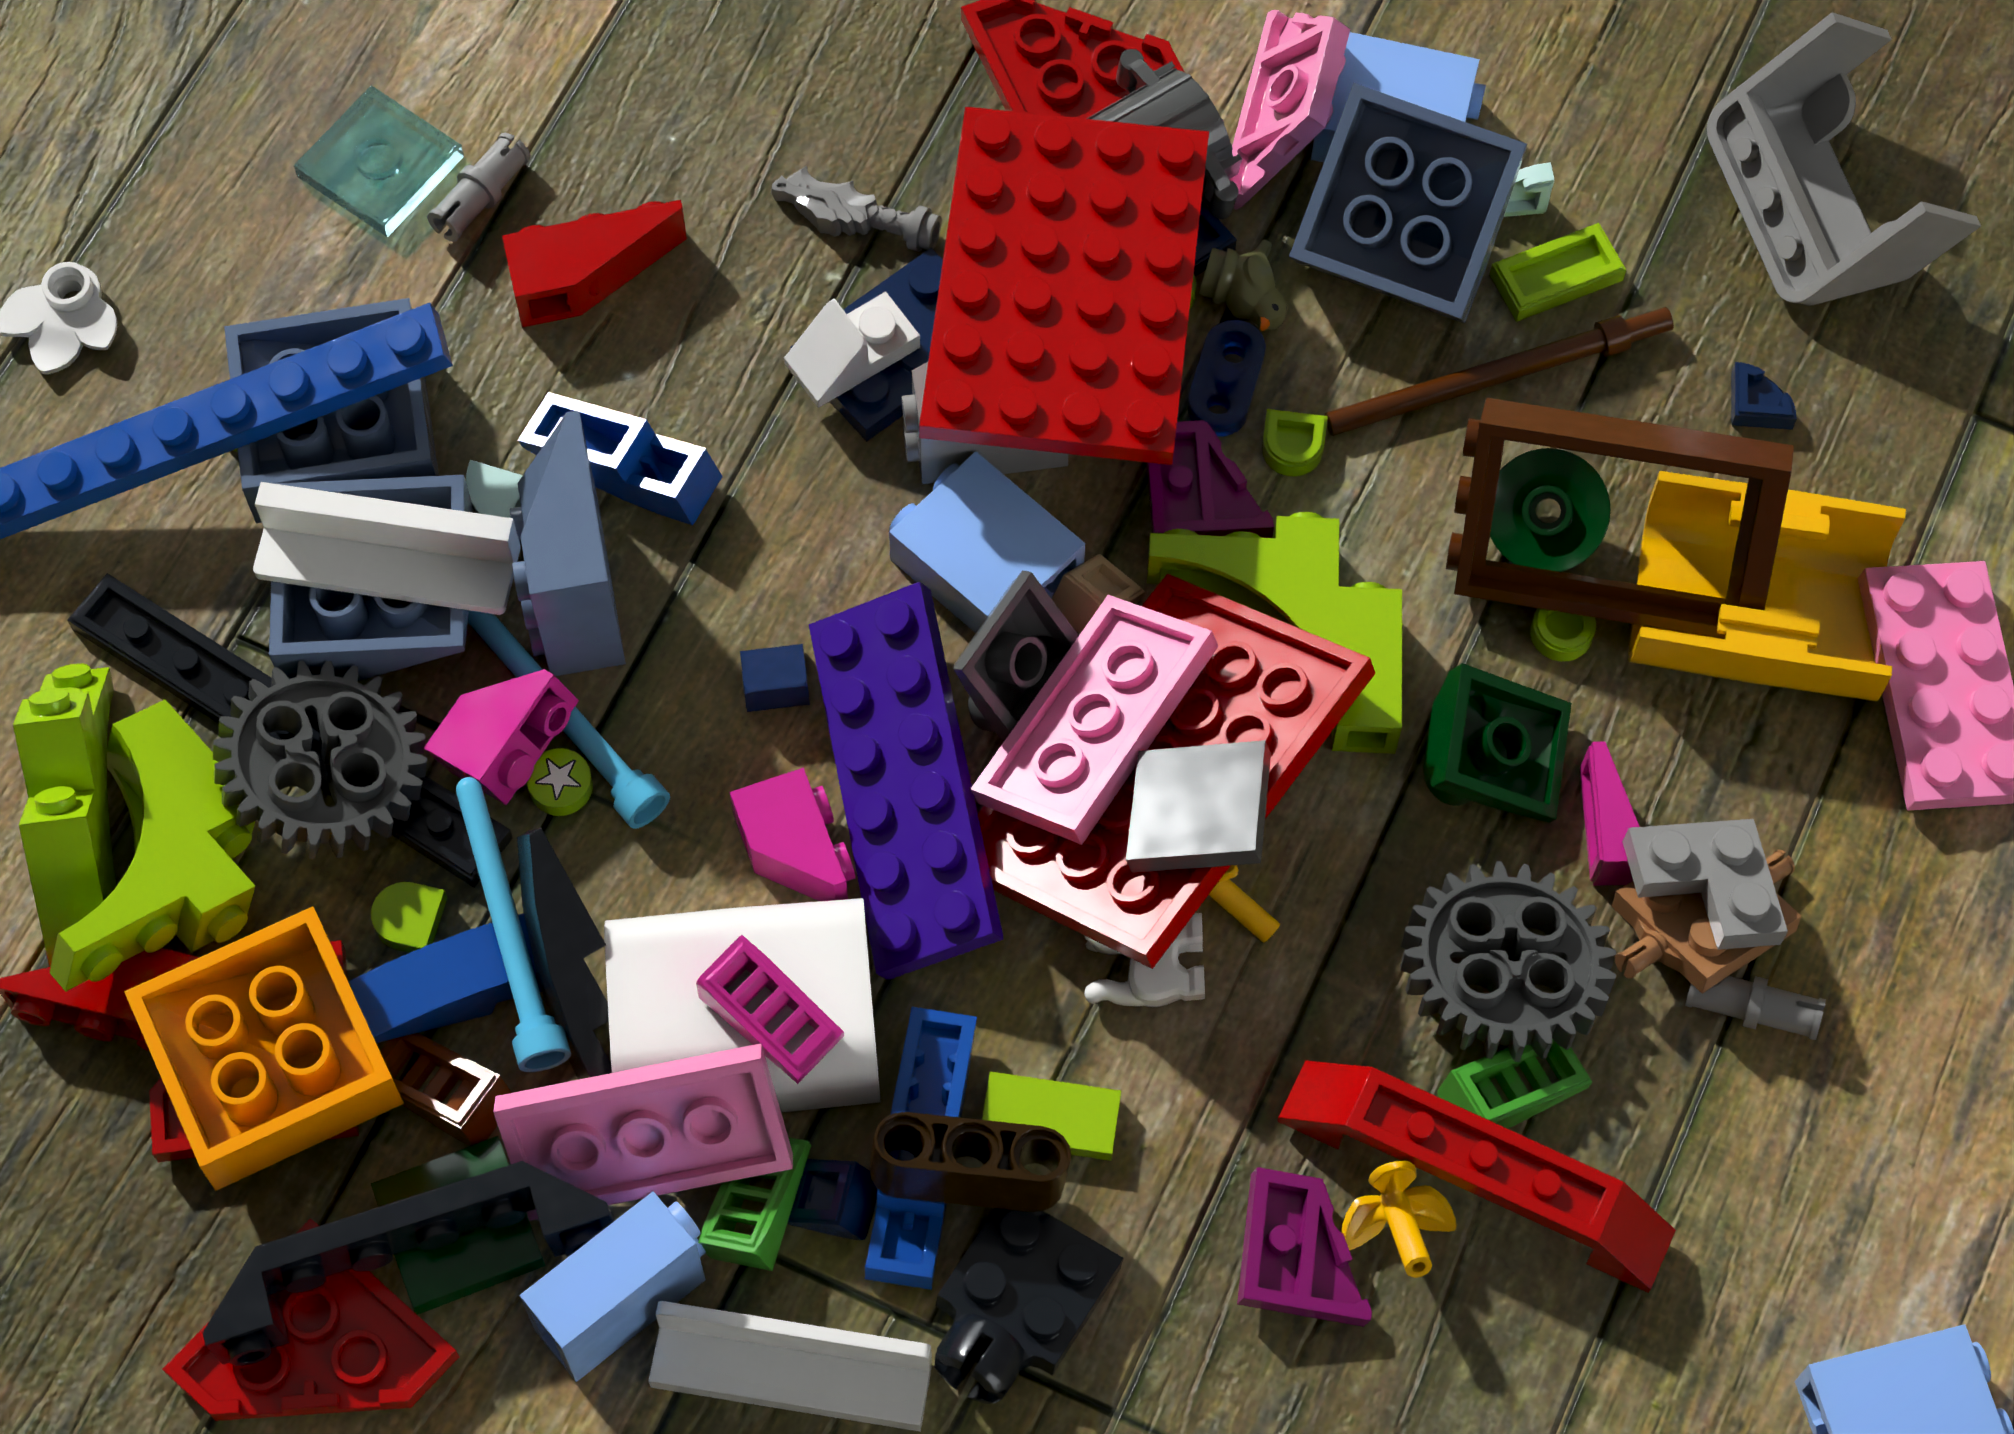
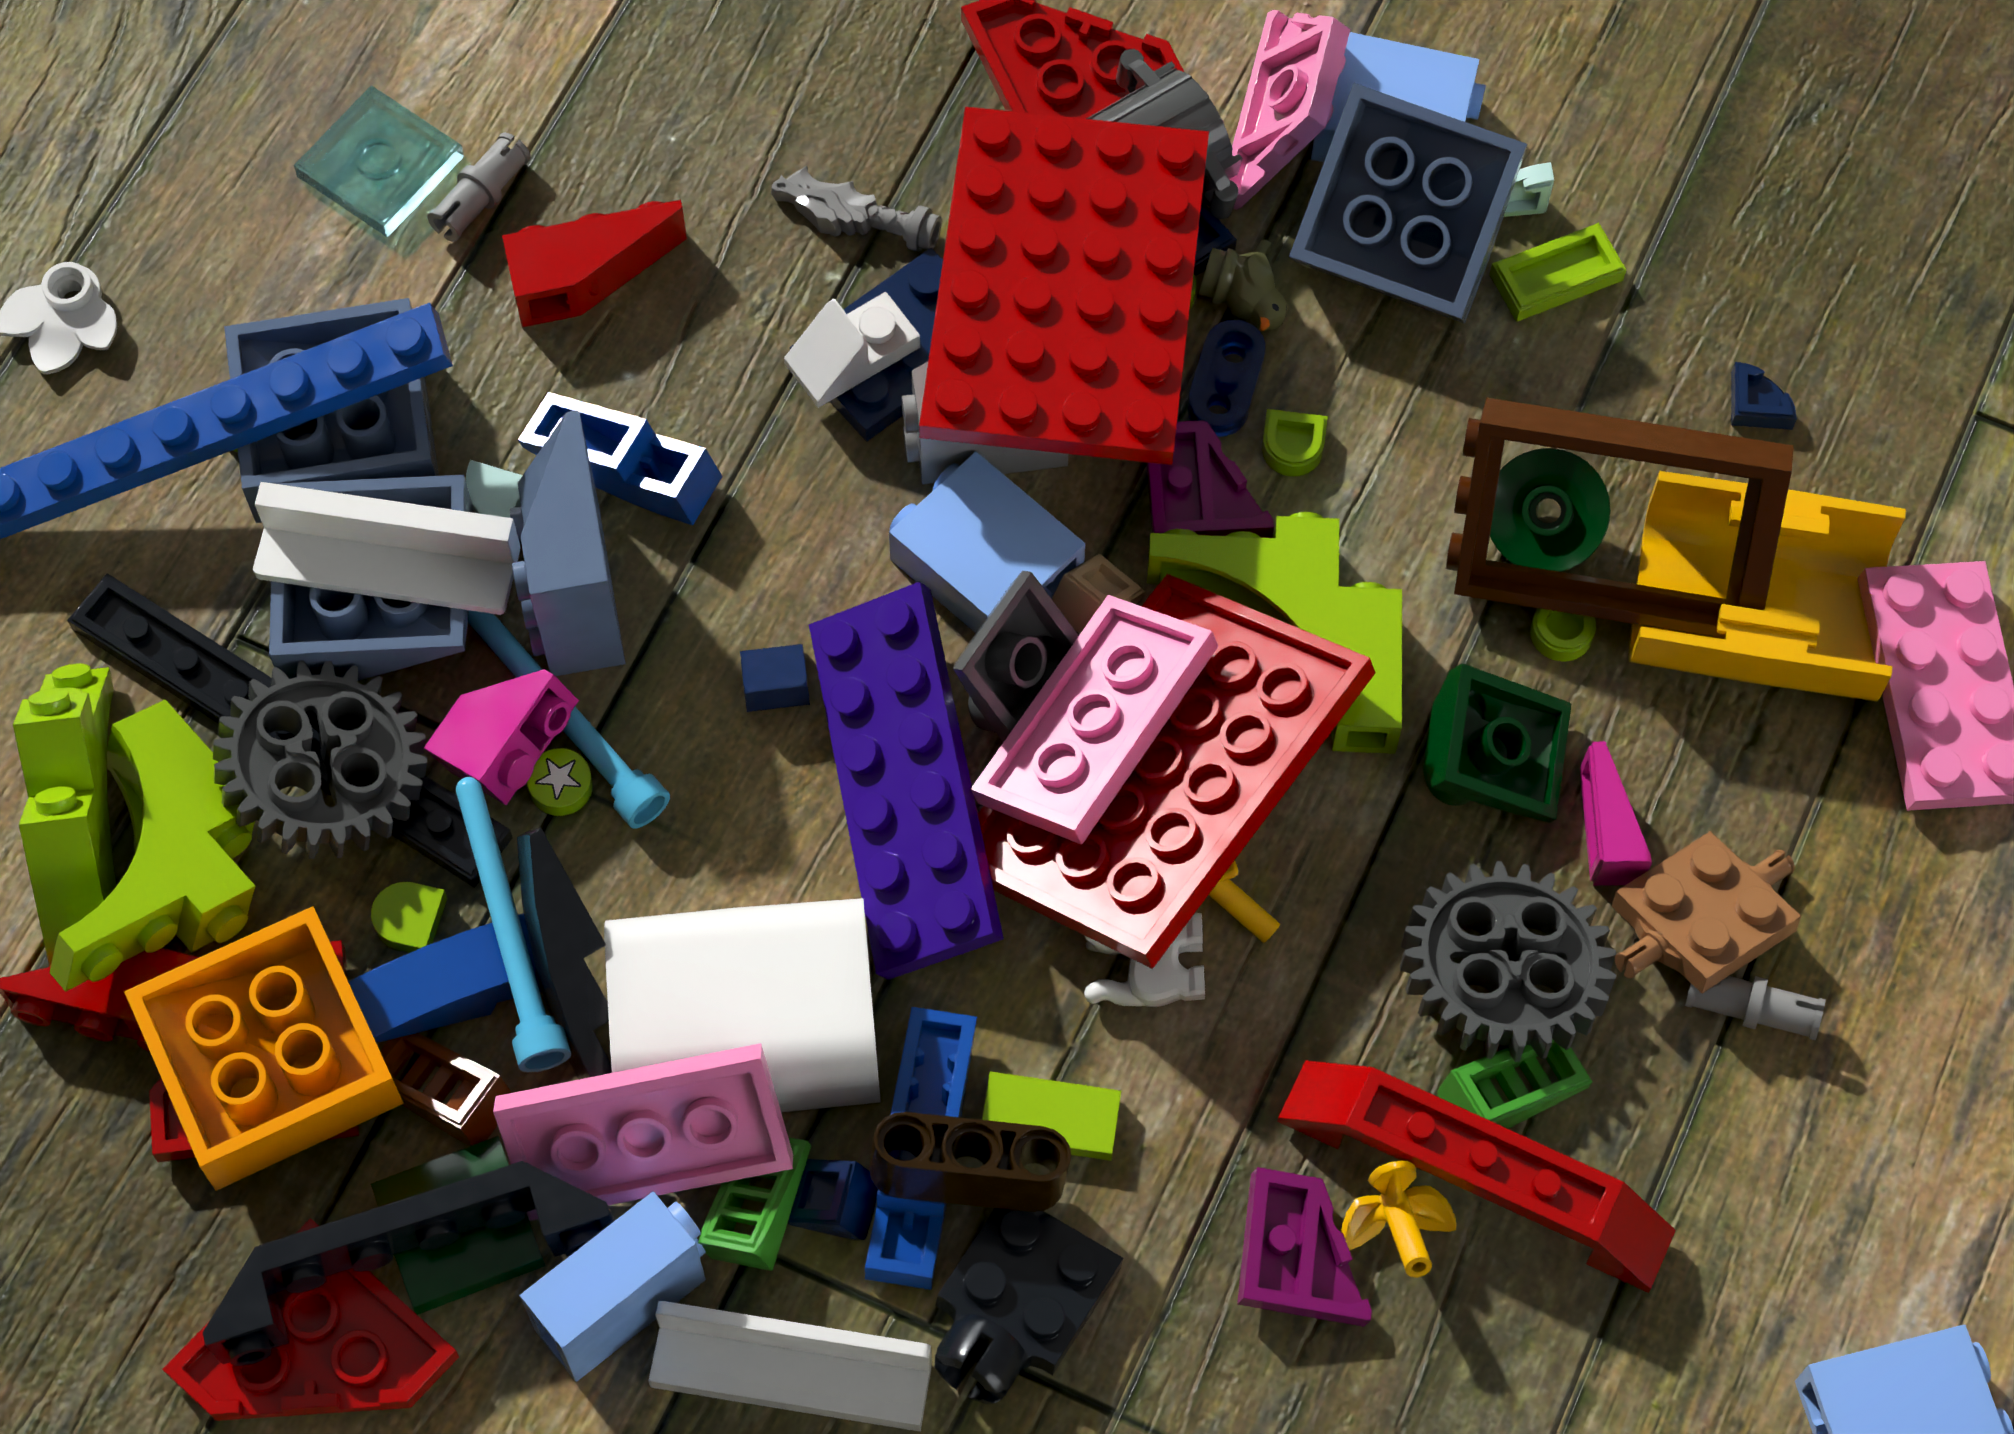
dark pink slope [696,935,844,1084] -> none
dark pink slope [730,767,855,901] -> none
tile [1126,740,1271,873] -> none
reddish brown bar [1325,307,1674,436] -> none
light grey plate [1622,819,1788,950] -> none
light grey windscreen [1707,12,1981,306] -> none

